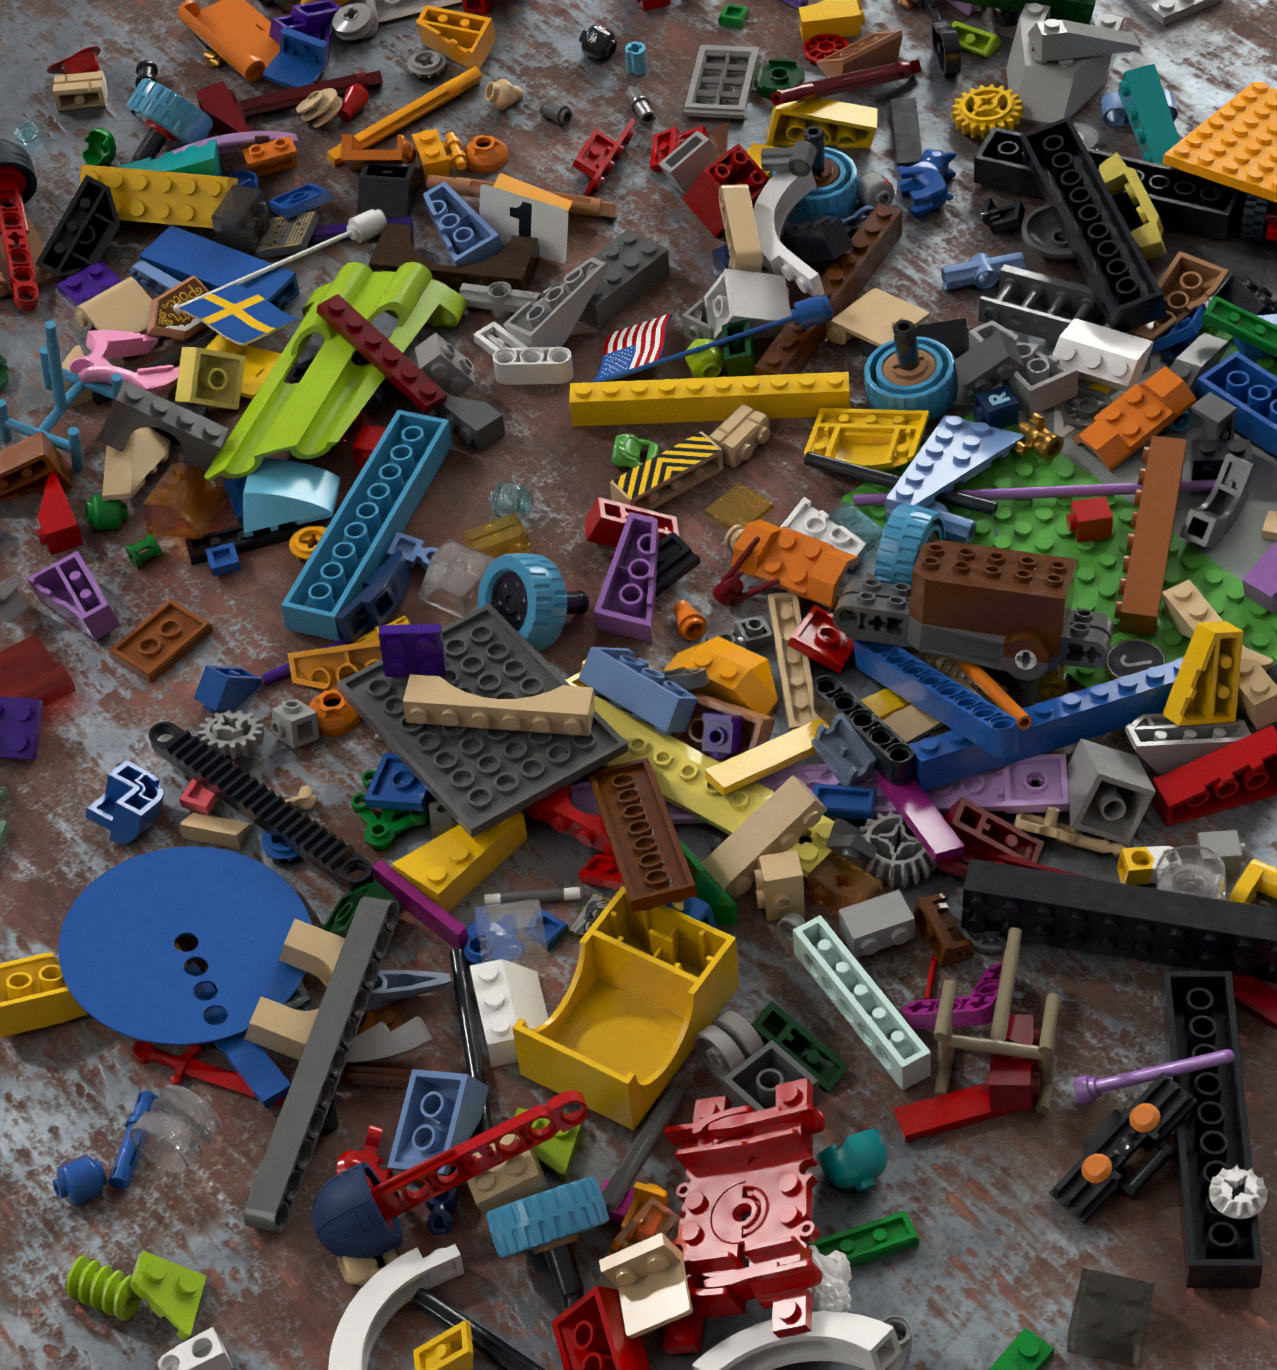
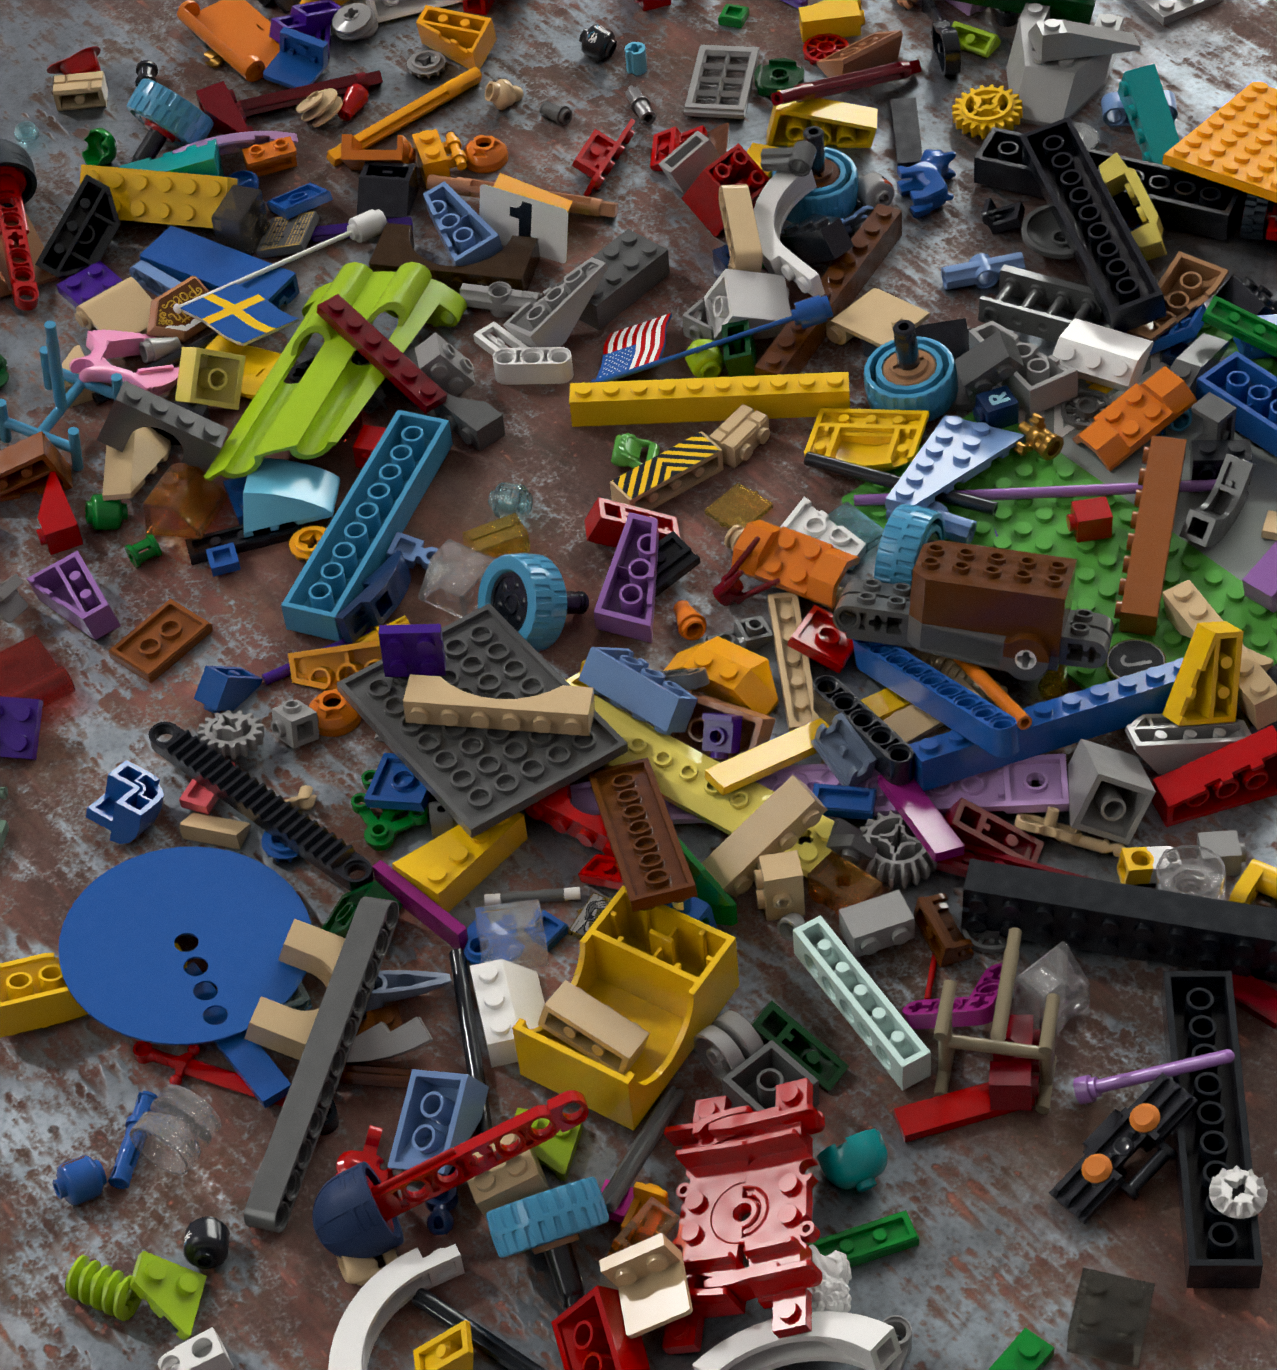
none -> light grey cone [139,337,181,363]
none -> black head [183,1216,230,1269]
none -> tan brick [538,980,650,1075]
none -> clear slope [1013,941,1091,1034]

